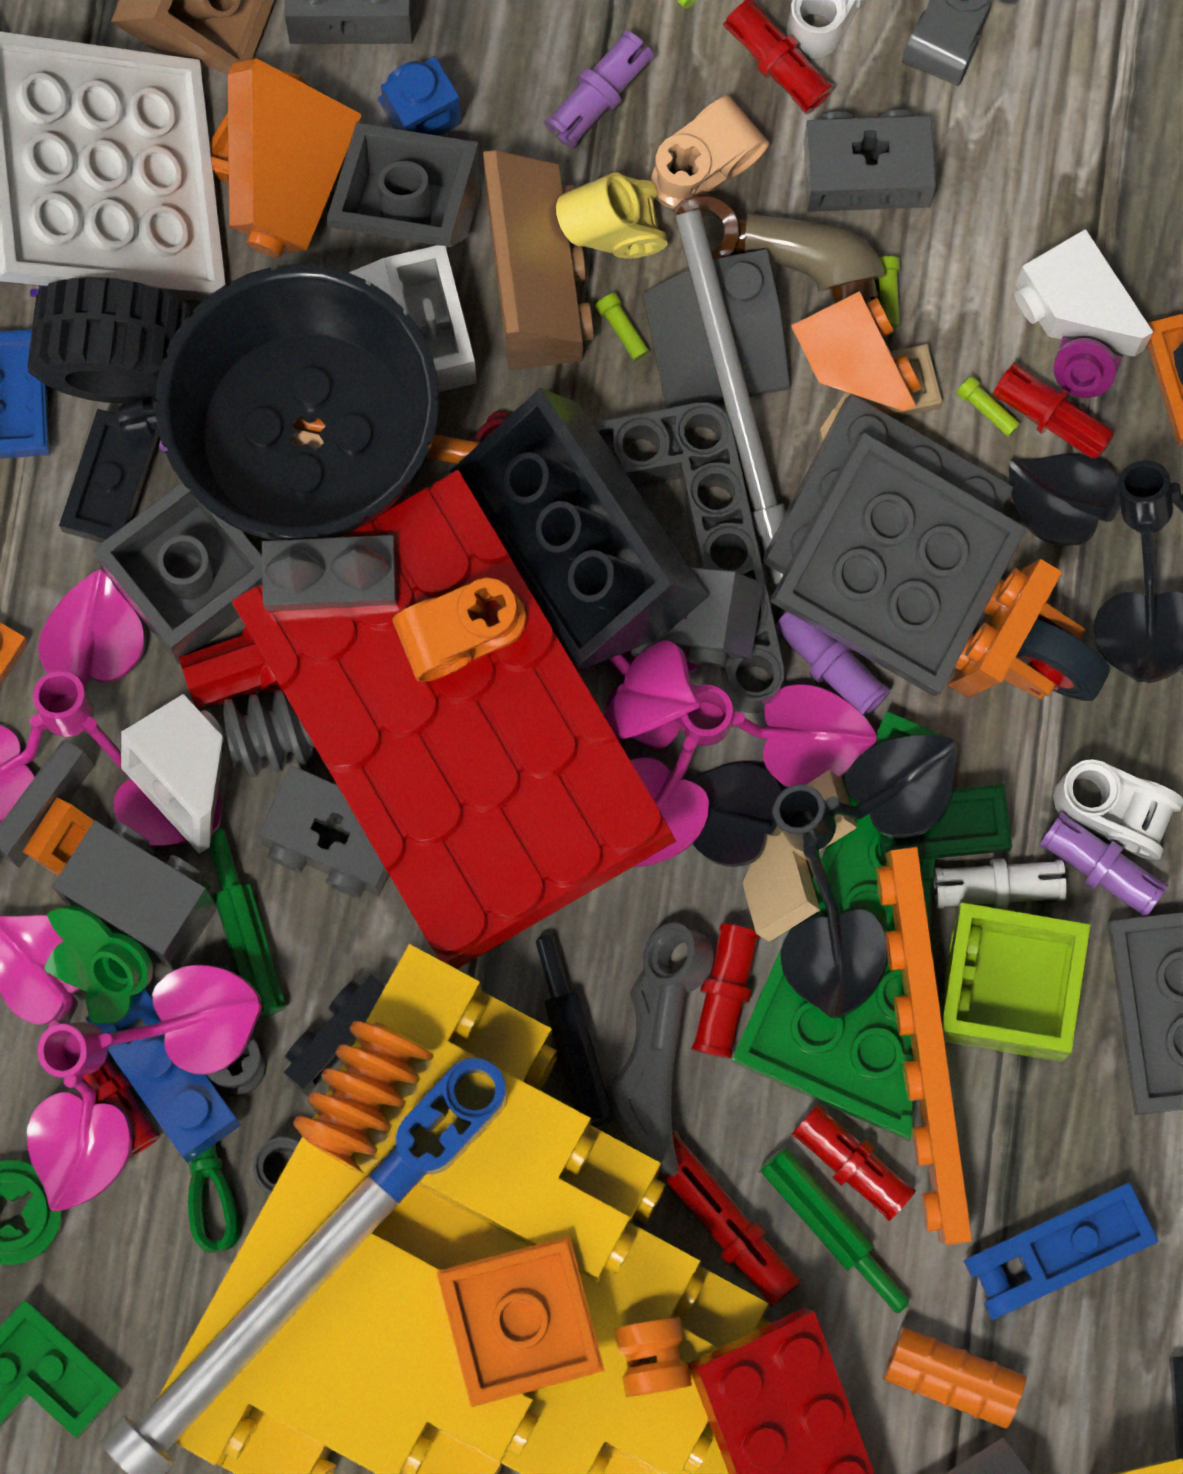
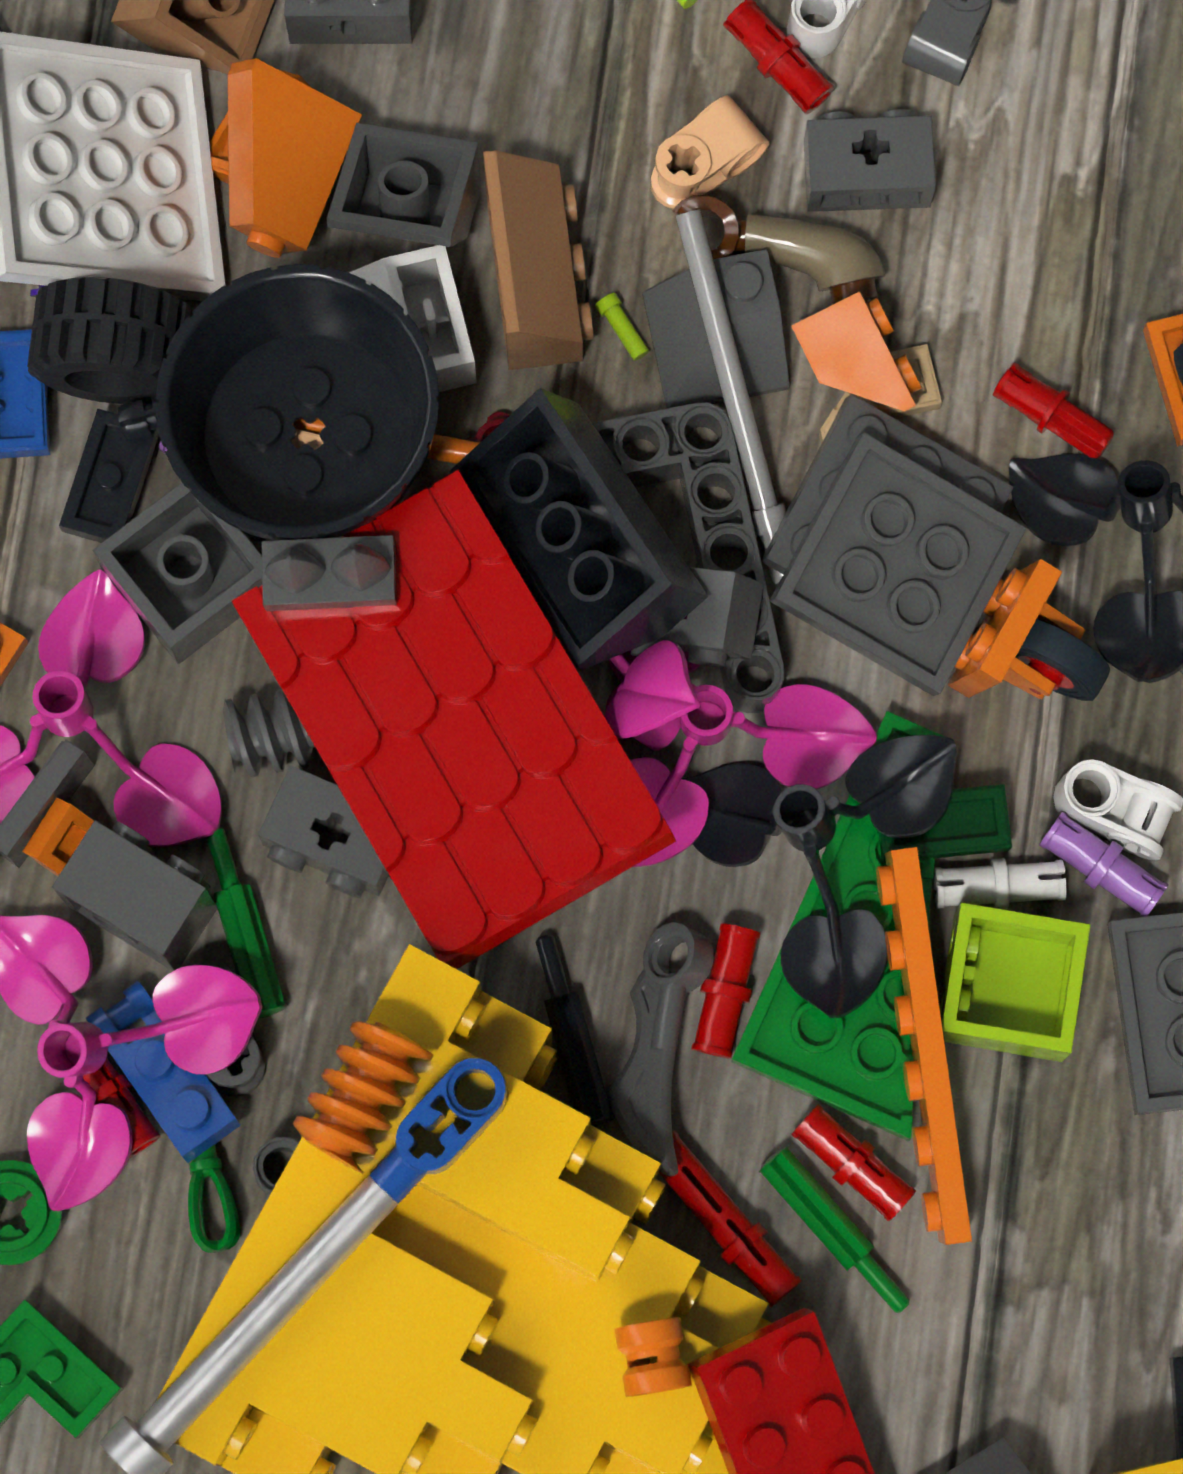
green plate [44,906,153,1024] -> none
white slope [121,694,224,854] -> none
red piece [178,628,283,711] -> none
black plate [284,975,385,1096] -> none
blue brick [378,57,462,136] -> none
orange piece [392,578,527,682] -> none
orange tile [436,1236,605,1407] -> none
medium lavender pin [544,30,654,149] -> none
light yellow piece [556,172,668,259] -> none
tan tile [742,770,857,942] -> none
medium lavender pin [775,612,891,718] -> none
lime piece [879,256,900,328] -> none
orange axle [882,1326,1027,1429] -> none
lime piece [955,375,1020,437] -> none
blue plate [963,1182,1159,1320] -> none
white slope [1015,229,1153,357] -> none
magenta plate [1053,337,1122,398] -> none

